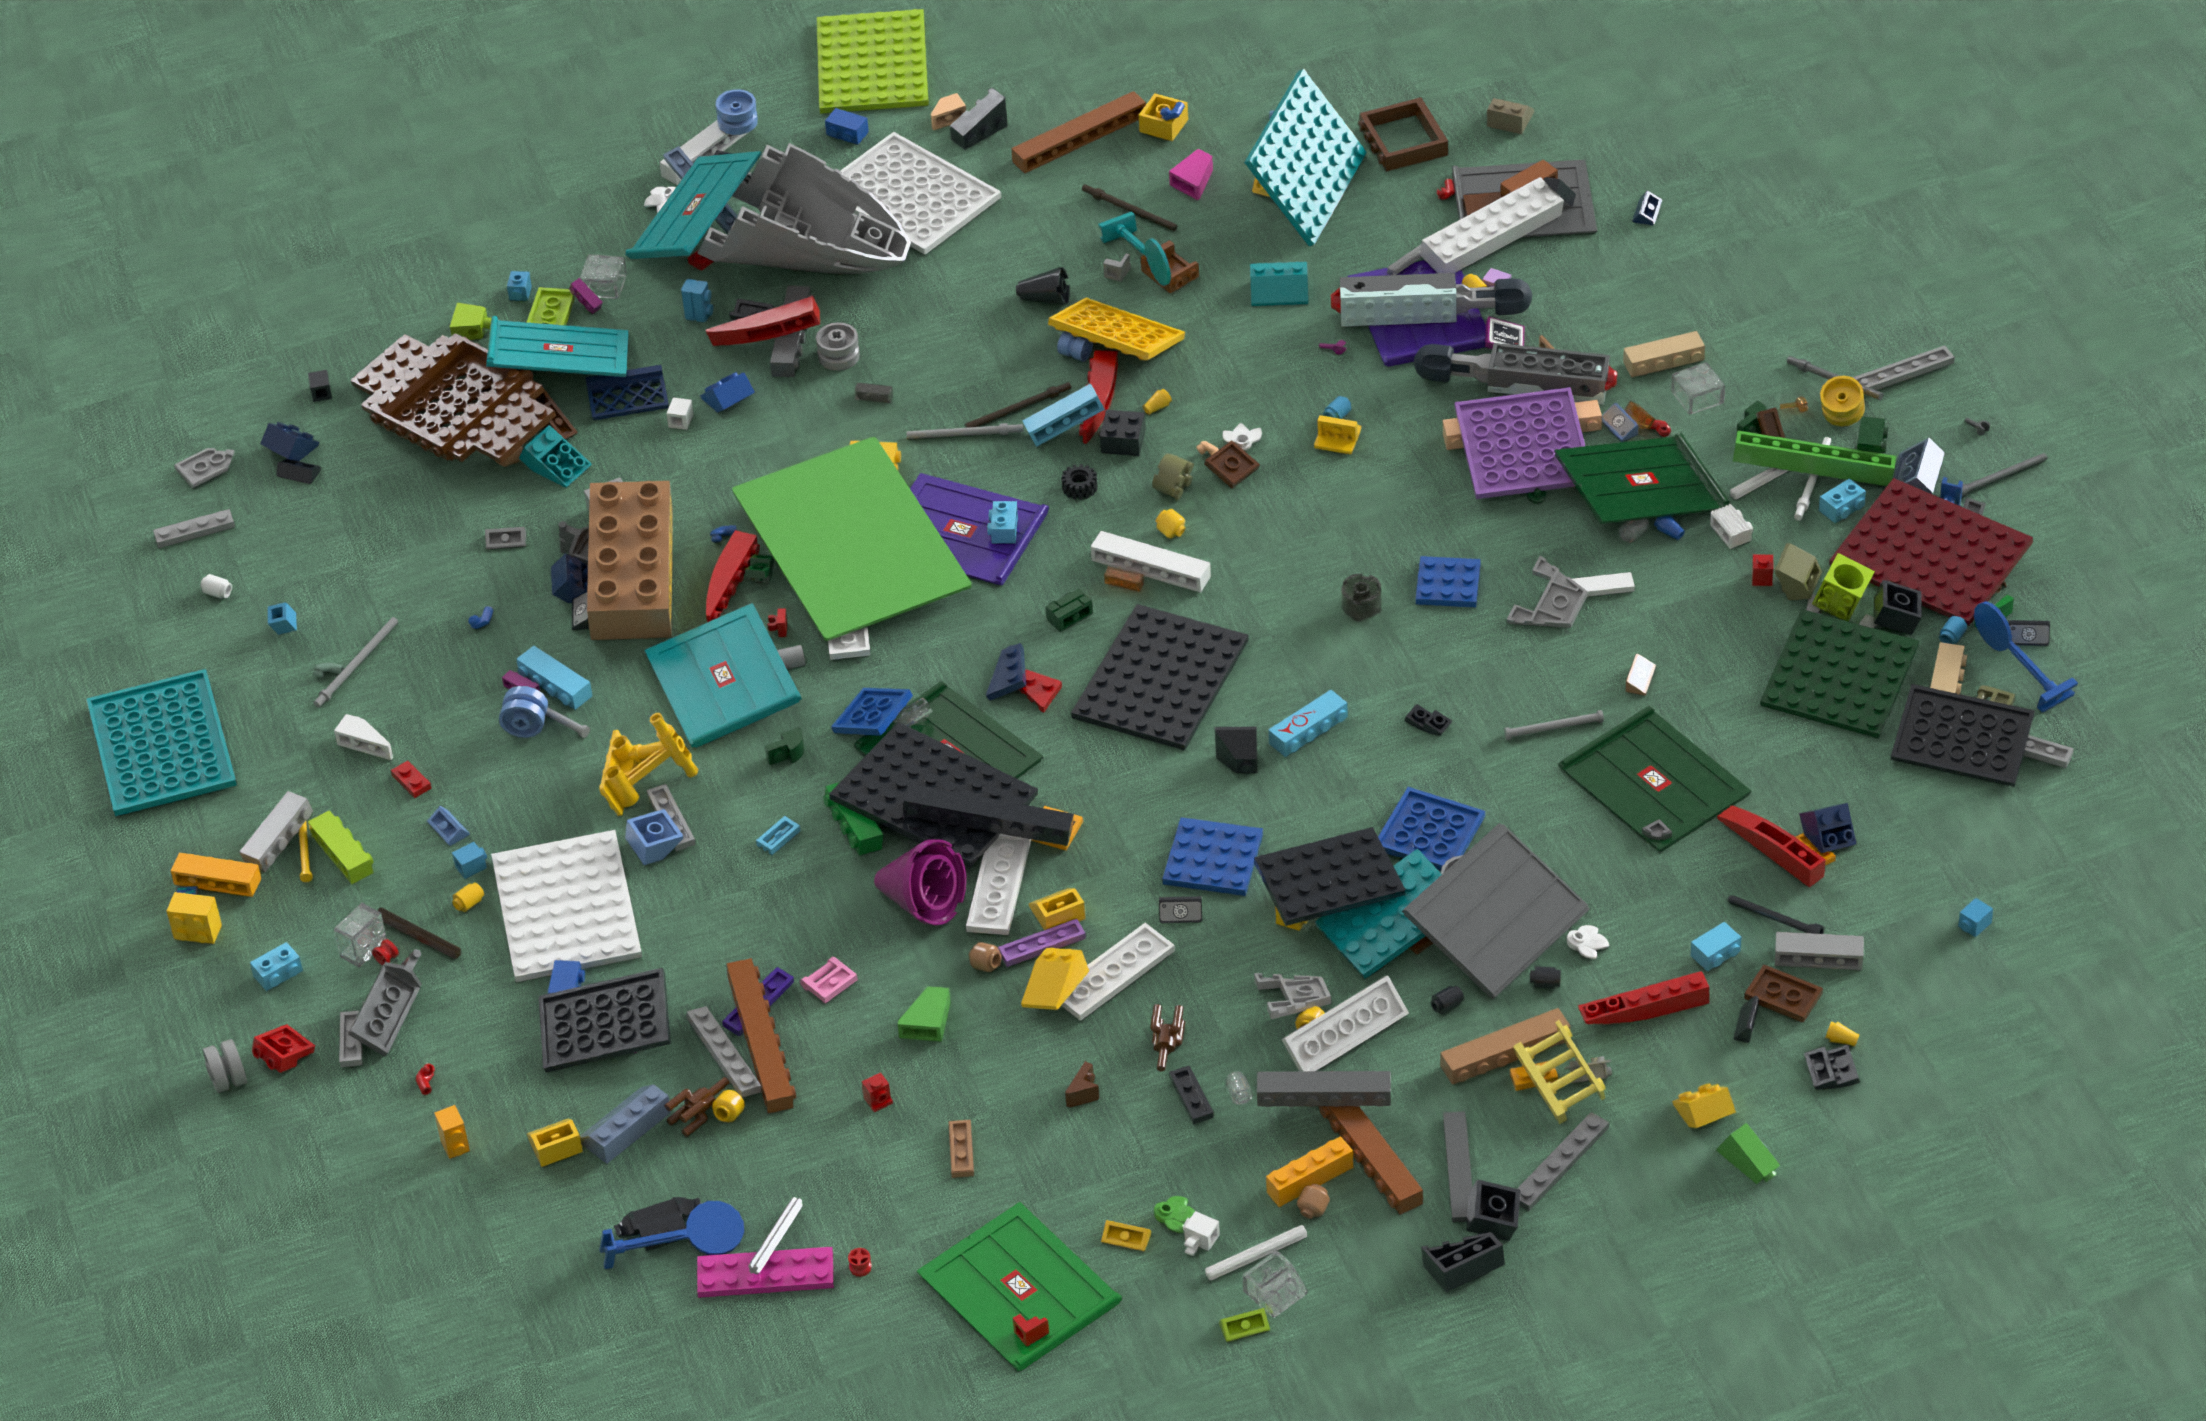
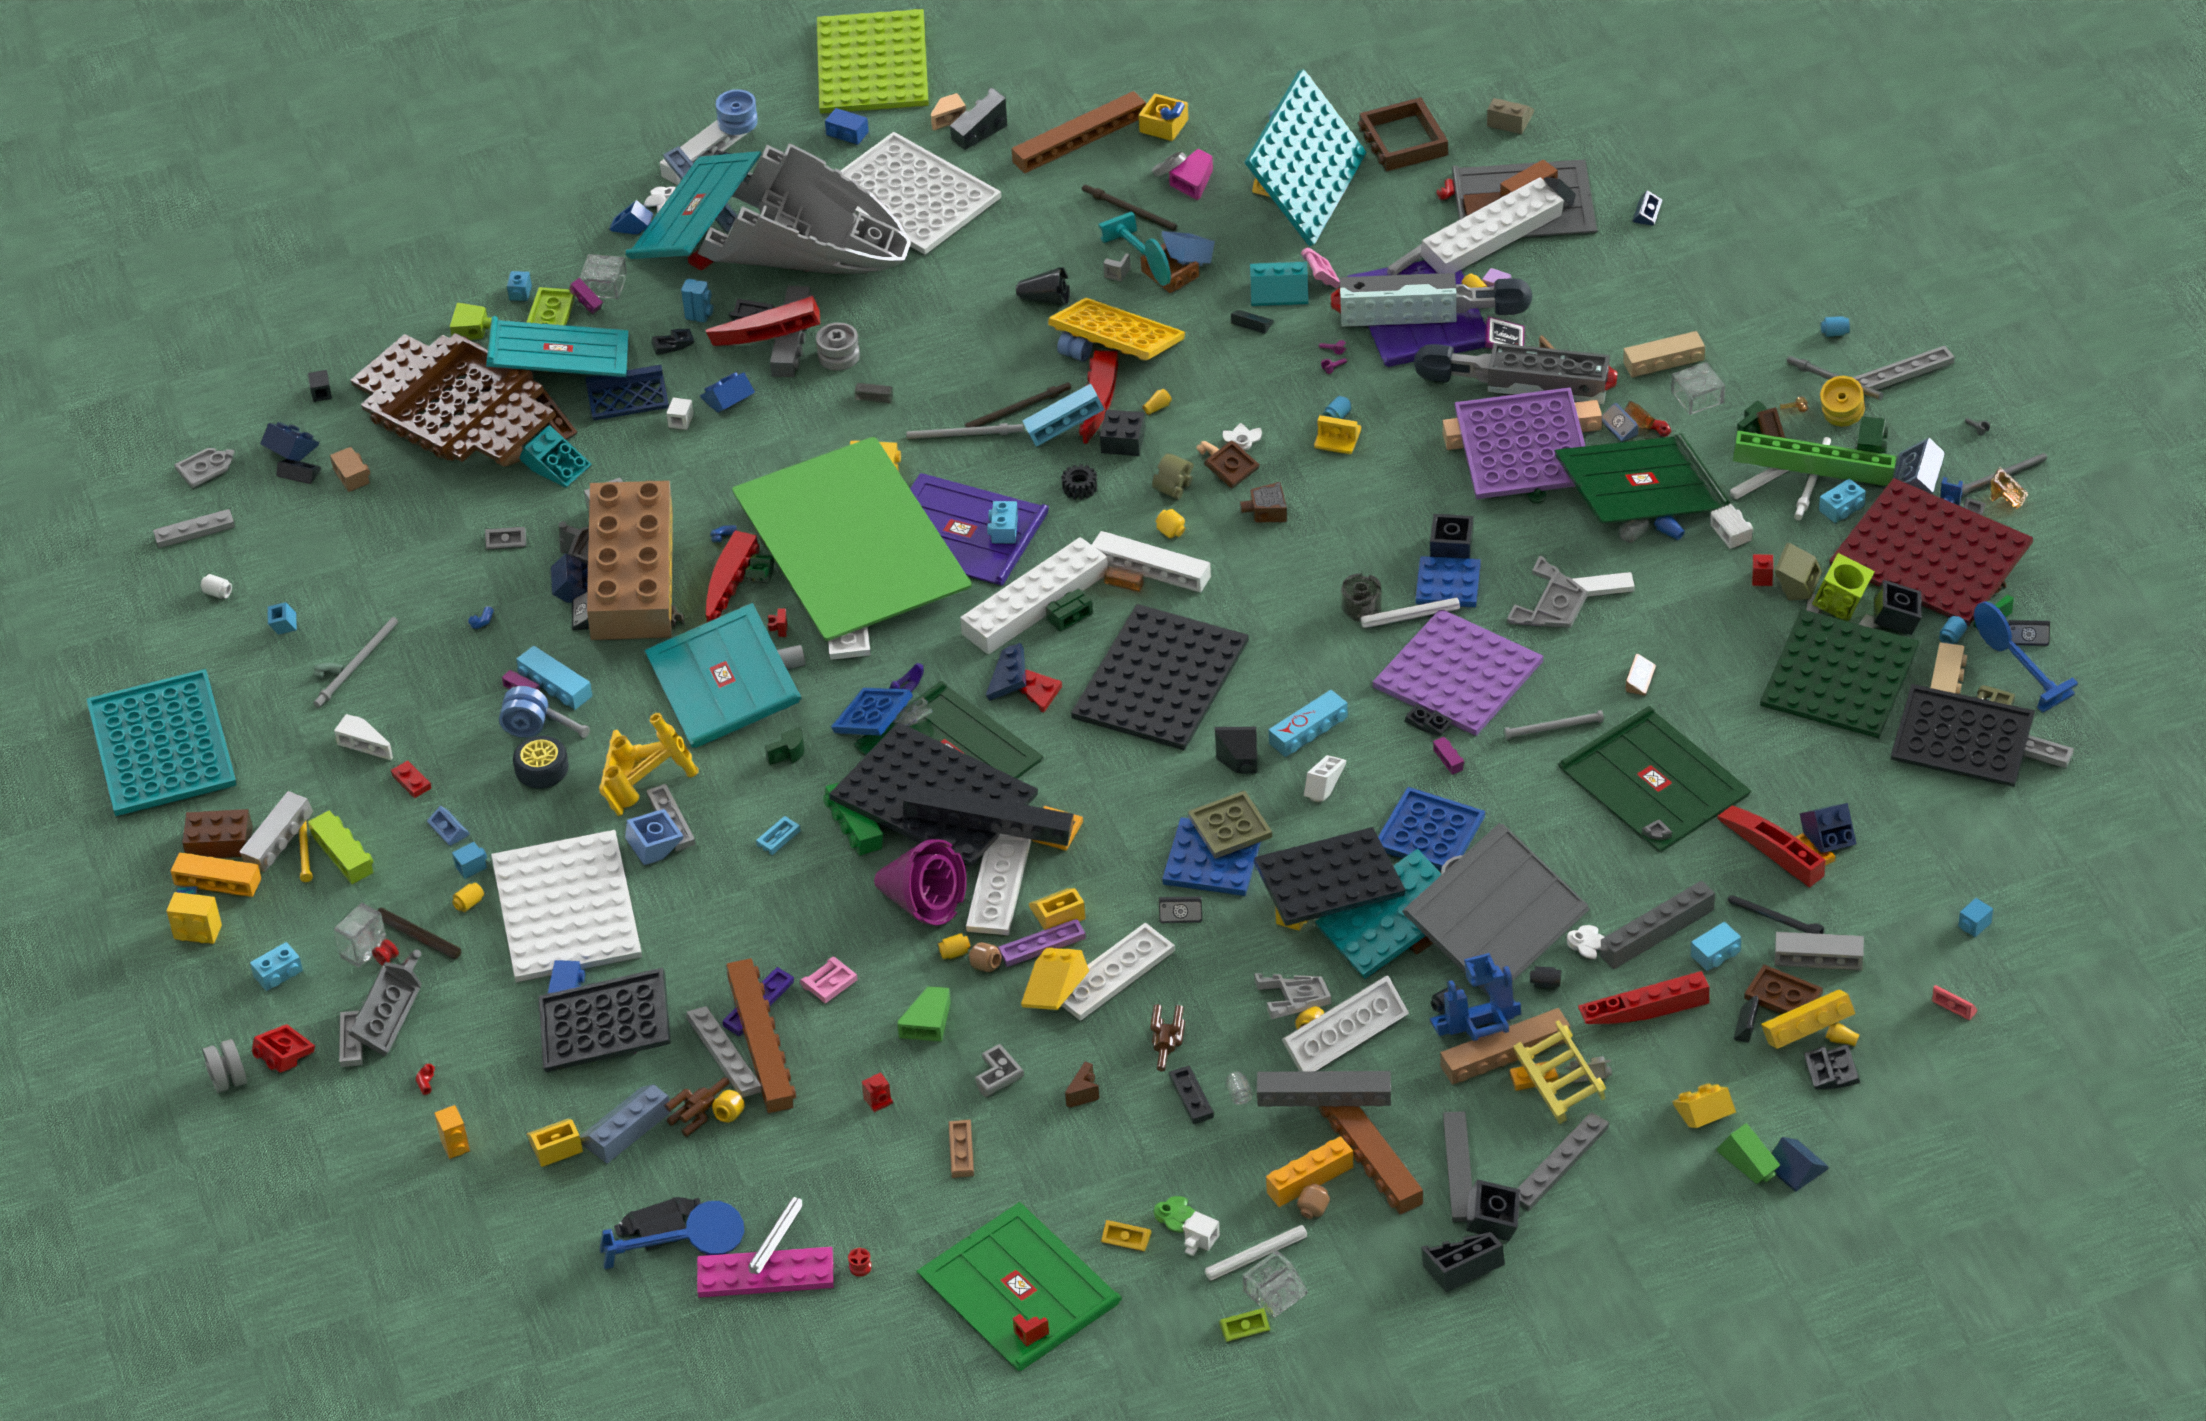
none -> reddish brown brick [182,809,253,858]
none -> medium nougat brick [330,447,370,492]
none -> black wheel [513,736,569,788]
none -> blue slope [609,200,653,234]
none -> black slope [651,328,694,354]
none -> dark grey hand [672,605,684,627]
none -> dark purple helmet [889,663,924,692]
none -> yellow brick [938,933,971,960]
none -> white brick [960,537,1108,655]
none -> light grey brick [975,1044,1024,1097]
none -> light grey tile [1152,152,1186,177]
none -> medium blue slope [1162,231,1215,266]
none -> olive plate [1188,790,1272,859]
none -> black slope [1231,310,1274,334]
none -> reddish brown torso [1240,482,1287,523]
none -> bright pink plate [1301,248,1340,288]
none -> white slope [1304,755,1347,802]
none -> magenta hand [1321,358,1347,374]
none -> white axle [1361,598,1460,628]
none -> medium lavender plate [1373,610,1543,736]
none -> black brick [1430,514,1474,559]
none -> blue container [1430,953,1522,1041]
none -> magenta piece [1433,737,1464,775]
none -> dark grey brick [1600,880,1715,969]
none -> yellow brick [1761,989,1855,1049]
none -> dark blue slope [1771,1137,1829,1192]
none -> dark azure brick [1821,316,1850,337]
none -> coral slope [1932,985,1977,1020]
none -> clear orange slope [1990,467,2029,509]

